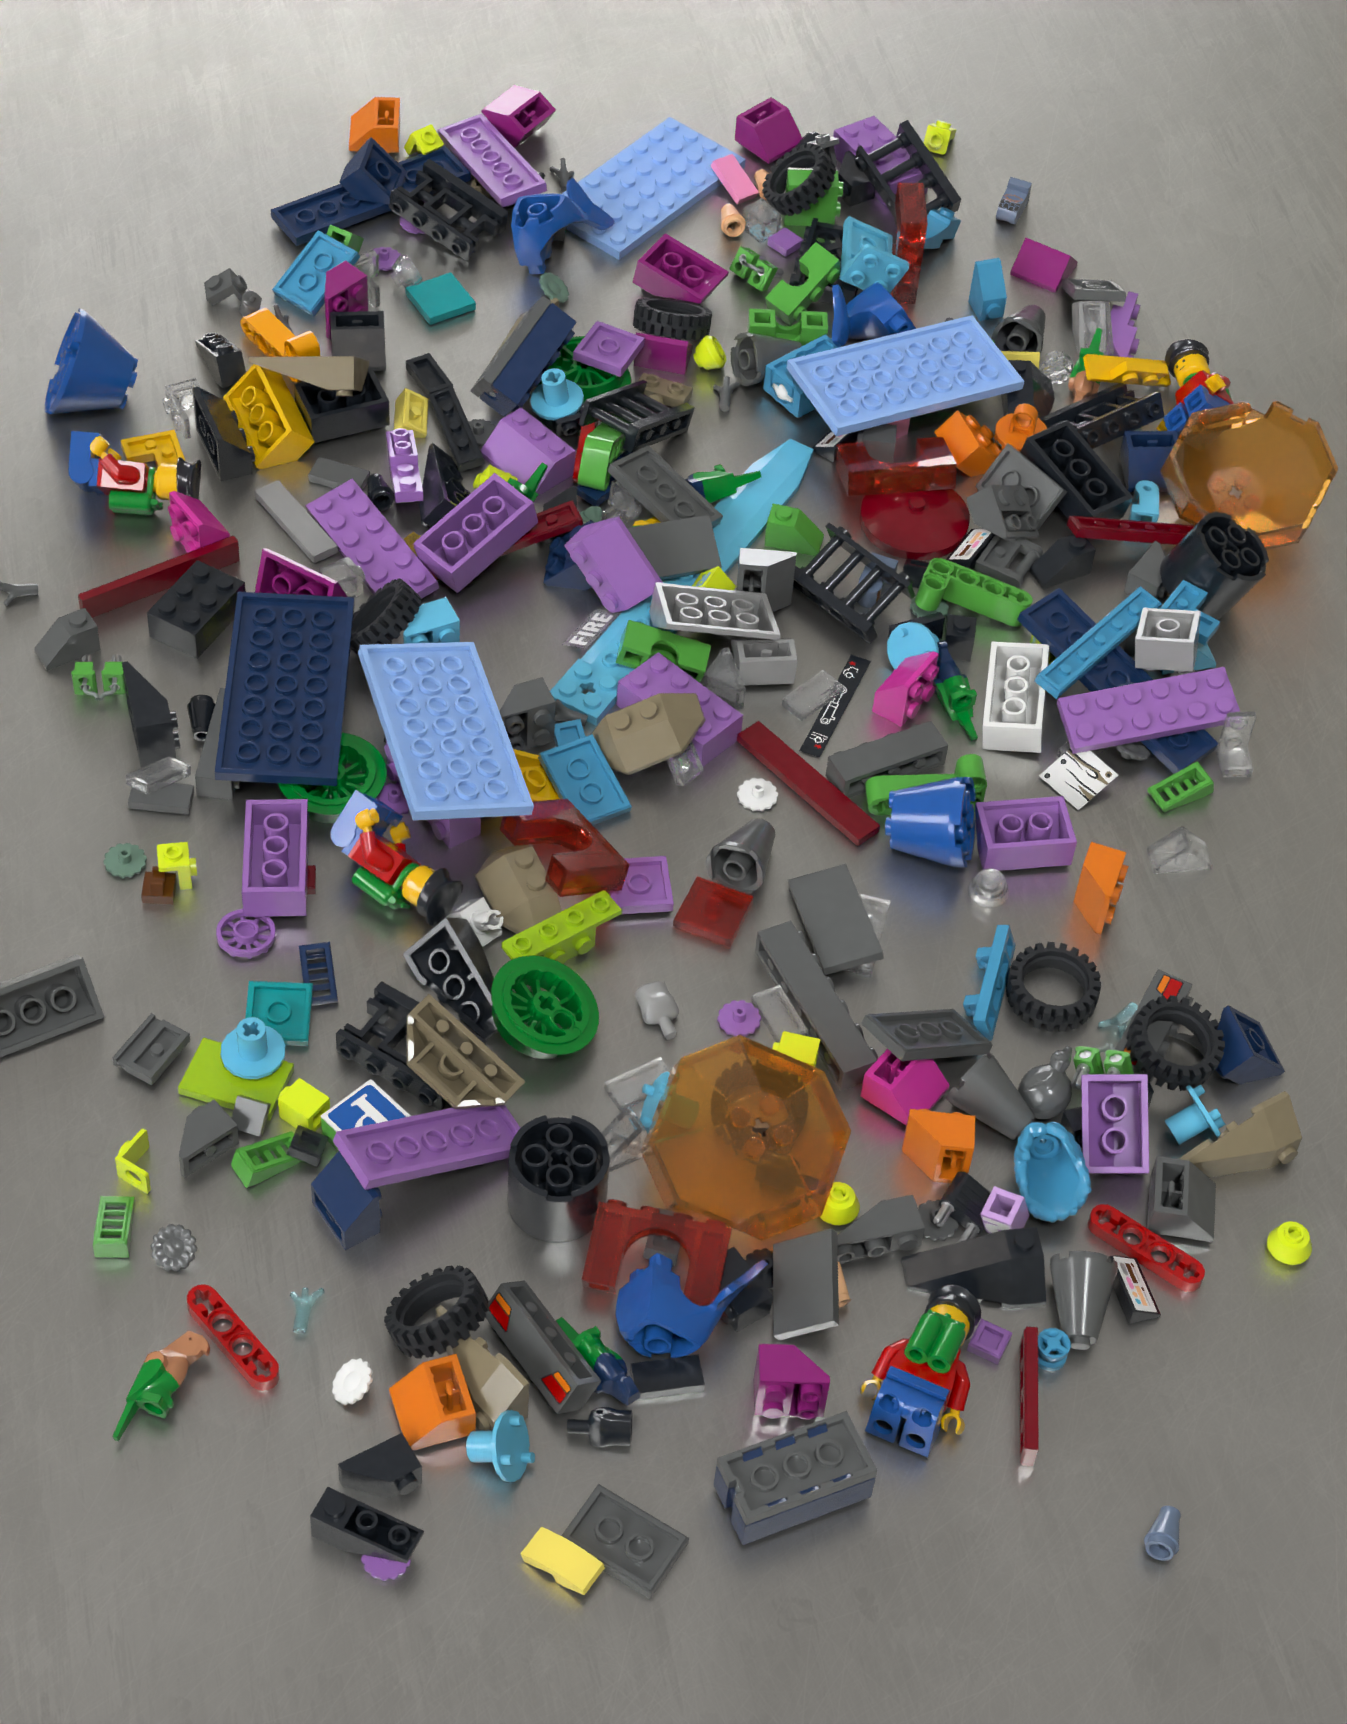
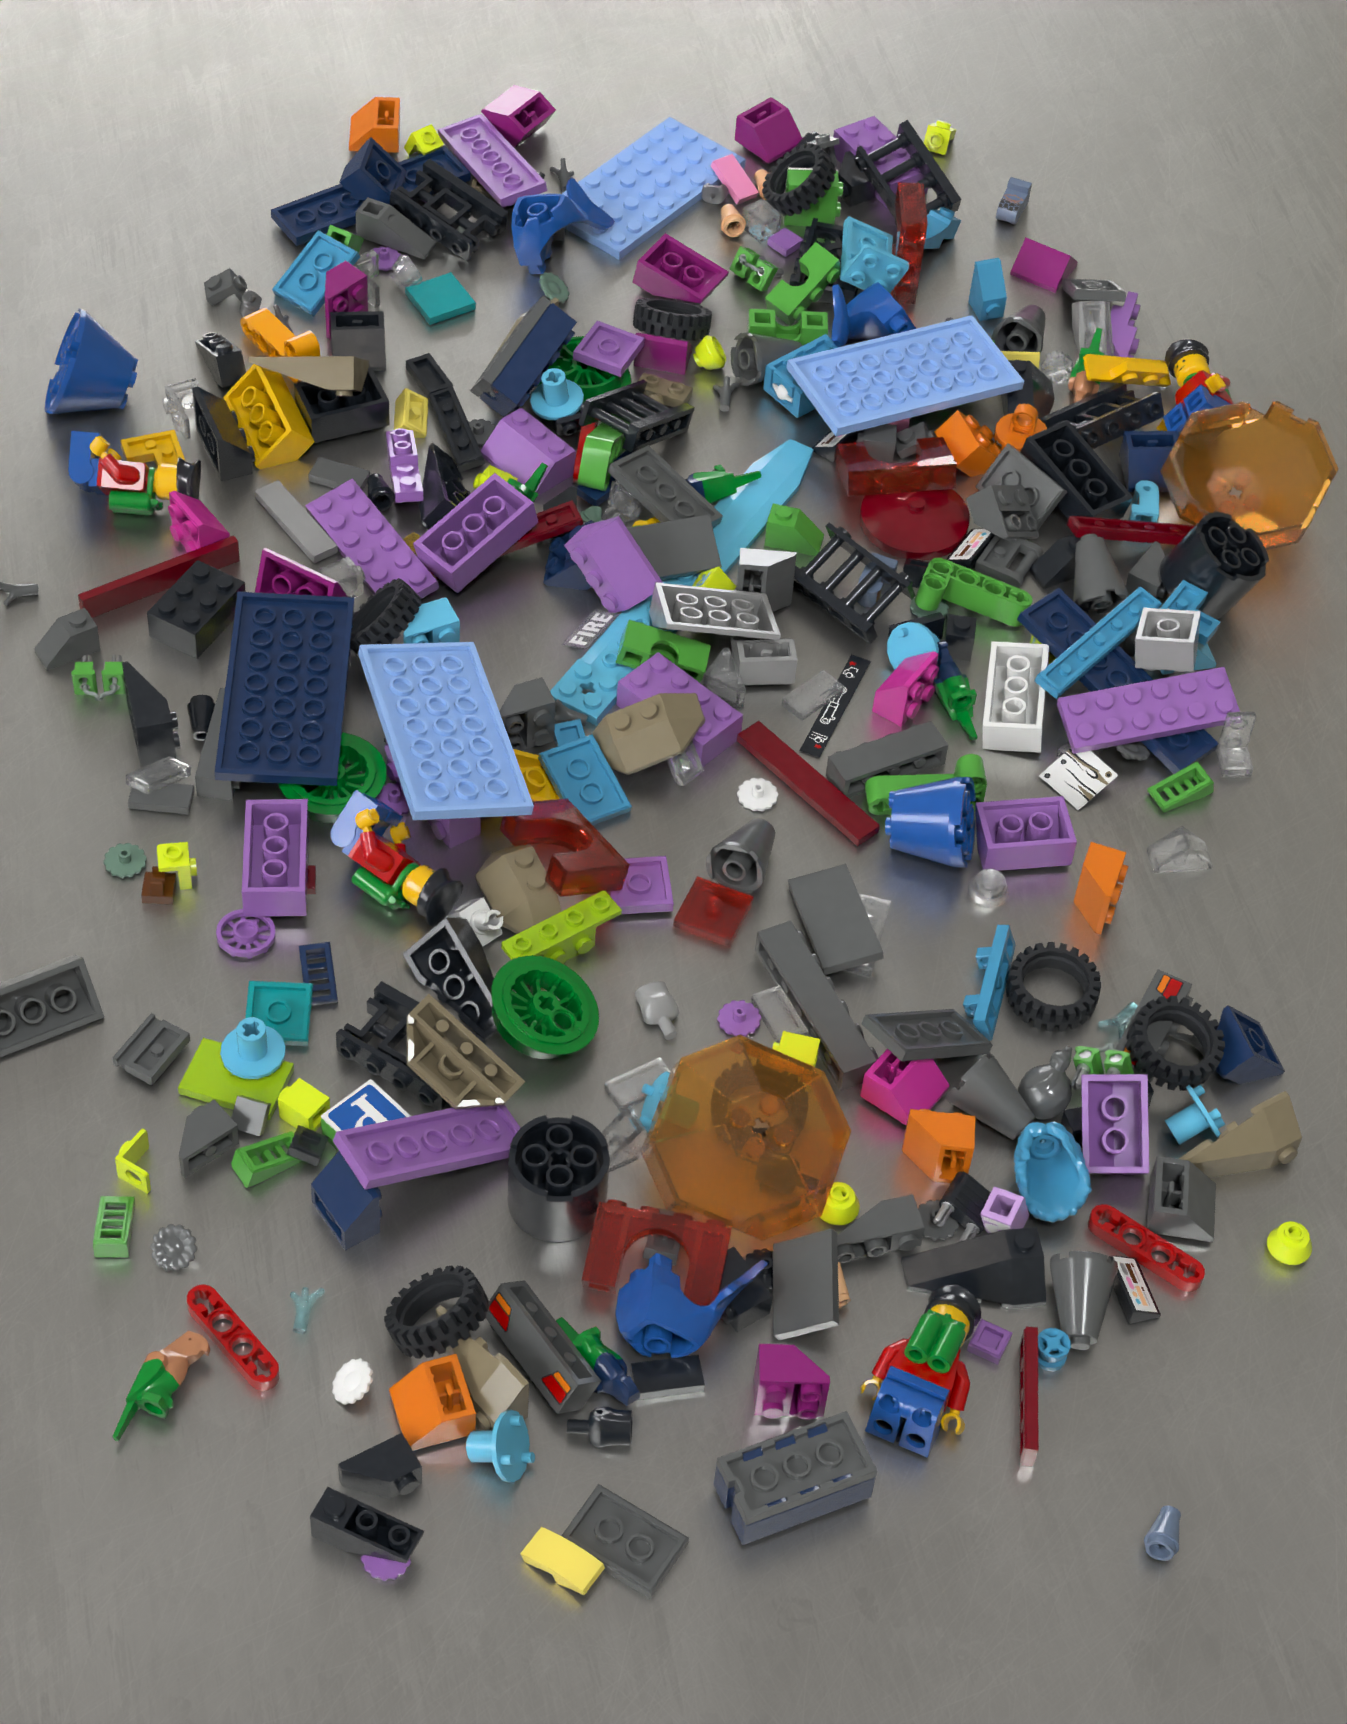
none -> dark grey slope [356,197,436,259]
none -> dark grey piece [701,183,728,204]
none -> dark grey bracket [896,422,939,459]
none -> dark grey cone [1073,534,1129,615]

